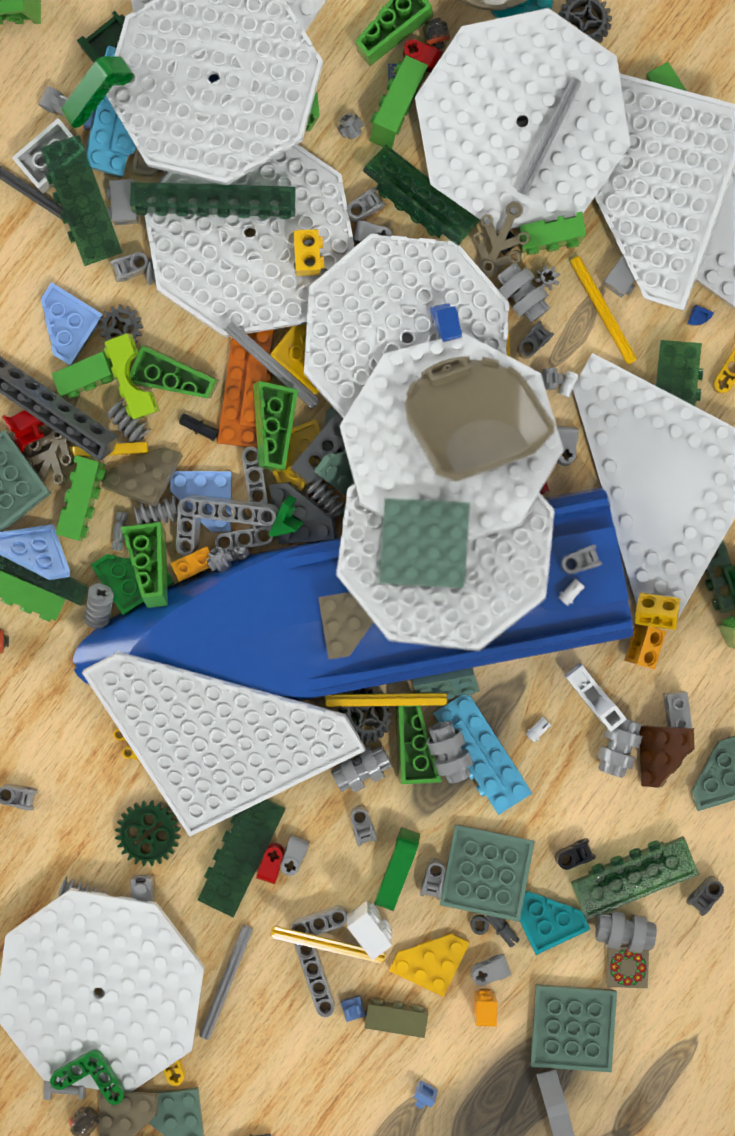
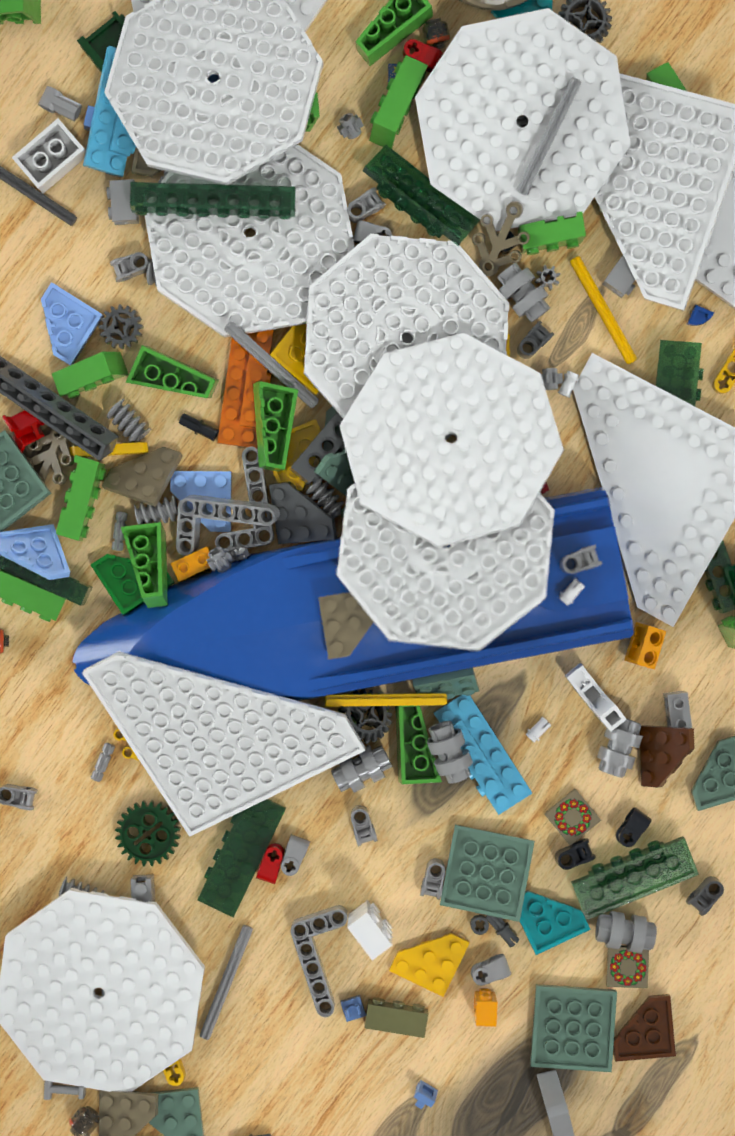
clear green plate [40,134,123,266] -> none
green beam [50,1049,125,1105] -> none
green beam [61,56,134,128] -> none
light grey piece [84,584,114,628] -> none
lime arch [104,333,160,420] -> none
green slope [268,495,303,537] -> none
yellow axle [270,926,385,963] -> none
yellow brick [294,229,324,276] -> none
green beam [374,827,420,911] -> none
sand green plate [379,498,470,588] -> none
dark tan windscreen [405,356,554,482] -> none
blue slope [430,303,462,342] -> none
light grey piece [557,426,578,466] -> none
yellow brick [635,593,681,630] -> none
none -> light grey axle [91,743,115,782]
none -> tile [544,789,601,846]
none -> reddish brown plate [613,994,676,1062]
none -> black piece [616,807,652,847]

